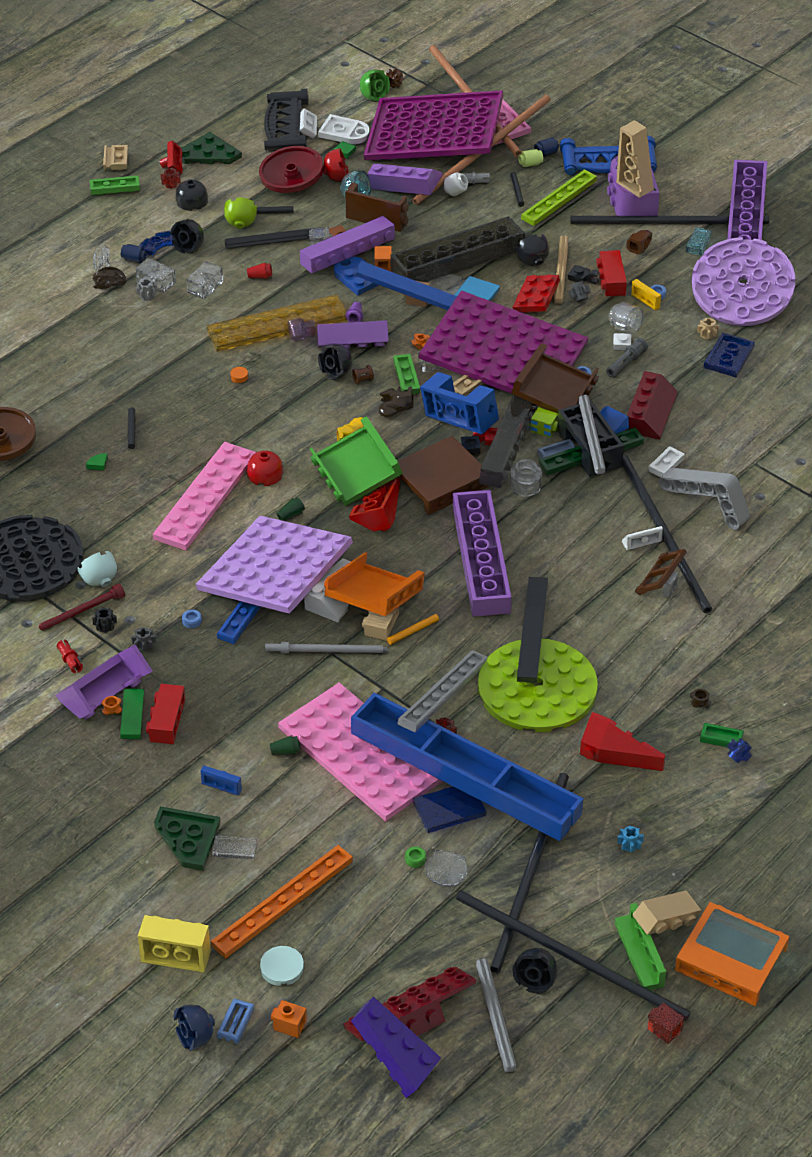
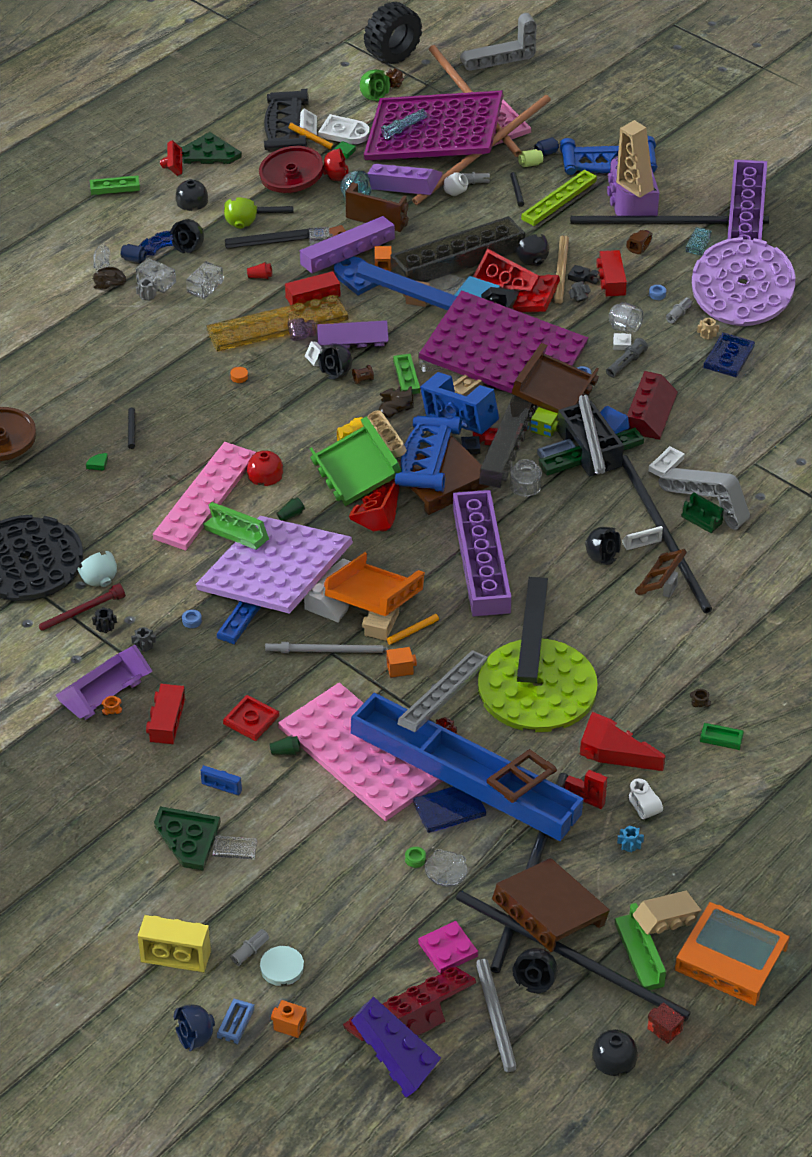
red pin [56,640,83,674] -> none
tan plate [103,145,128,170] -> none
green tile [120,689,145,739] -> none
clear red gear [160,168,181,189] -> none
orange plate [211,845,353,959] -> none
medium lavender cone [346,302,363,323] -> none
orange plate [411,333,430,349] -> none
yellow plate [631,279,661,310] -> none
clear blue gear [727,738,752,763] -> none
none -> bright green fence [203,502,269,550]
none -> red plate [223,695,280,741]
none -> light grey axle [230,929,269,966]
none -> red brick [285,271,341,309]
none -> light orange bar [288,123,333,150]
none -> white plate [305,341,322,366]
none -> black tyre [364,2,422,64]
none -> tan beam [368,410,407,458]
none -> clear light blue pin [381,108,428,139]
none -> orange brick [386,647,417,678]
none -> blue piece [395,416,462,492]
none -> dark pink plate [418,921,478,974]
none -> light grey beam [460,13,537,71]
none -> red wedge [473,249,540,291]
none -> black slope [481,287,519,307]
none -> reddish brown window [486,749,557,803]
none -> reddish brown panel [492,858,610,952]
none -> red plate [565,770,607,809]
none -> black cylinder [585,527,621,565]
none -> black cylinder [592,1029,638,1076]
none -> white piece [629,779,663,820]
none -> light grey axle [666,297,692,323]
none -> dark green hinge [681,492,724,534]

